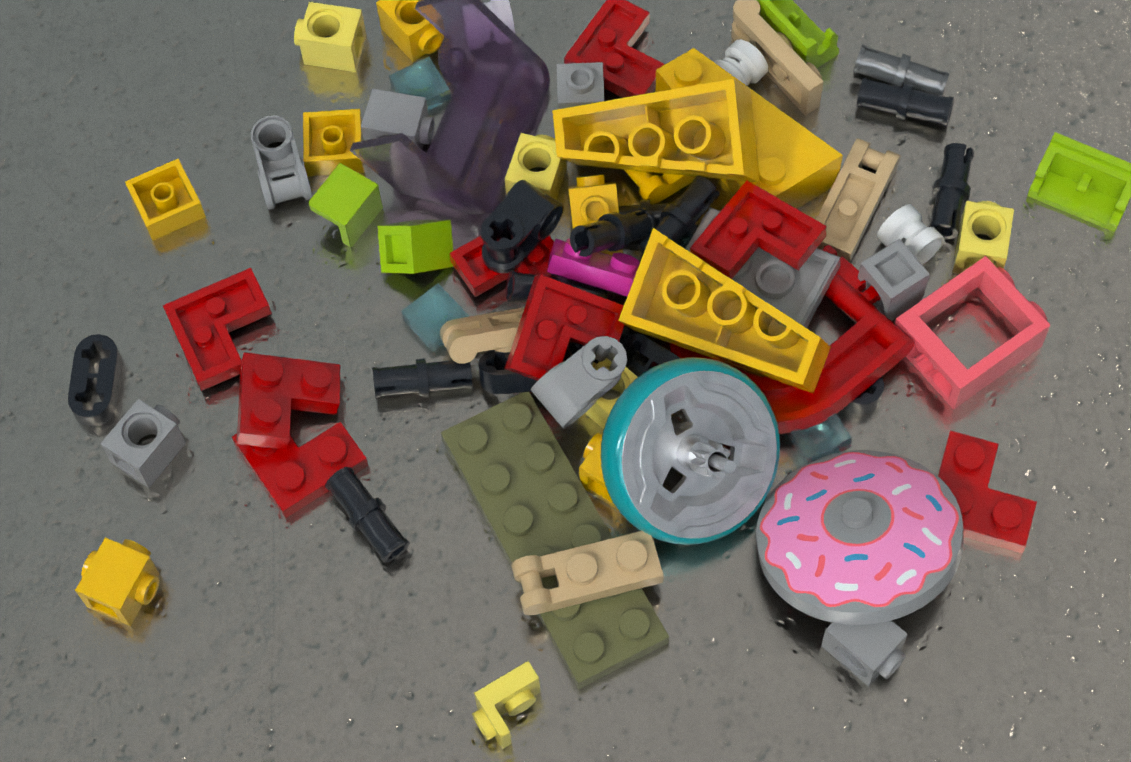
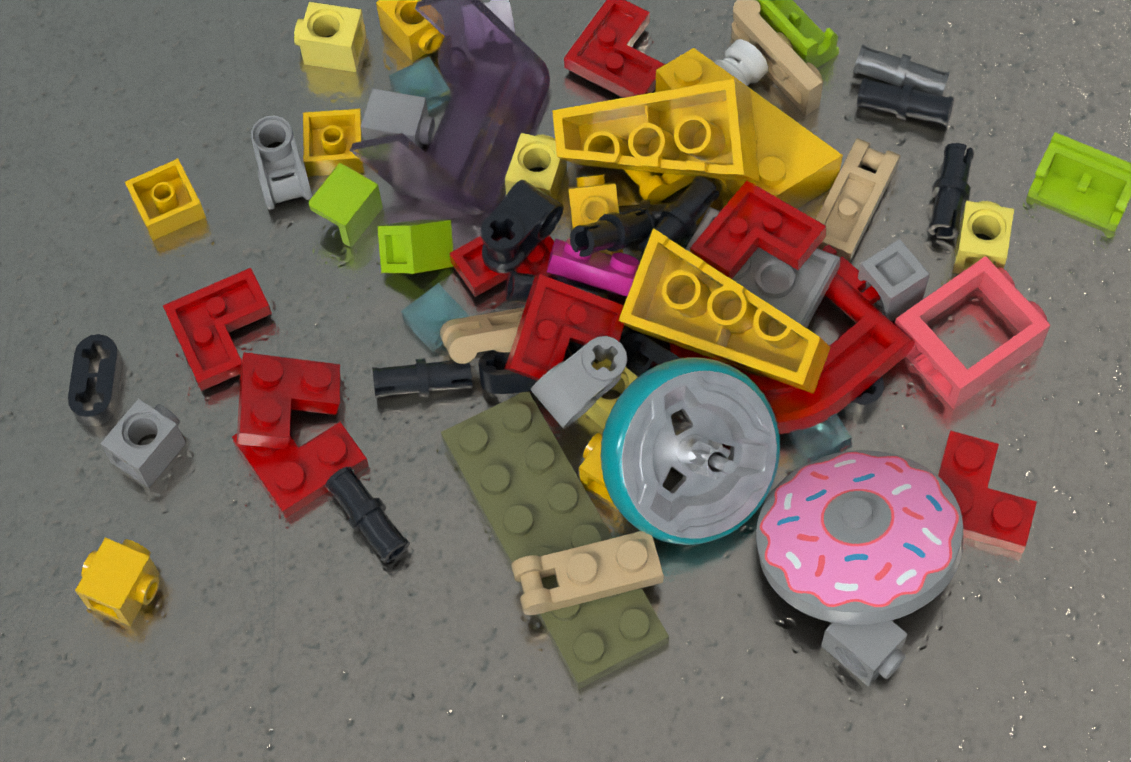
light yellow bracket [472,661,540,749] -> none
light grey brick [557,62,604,109] -> none
white wheel [877,204,945,265] -> none

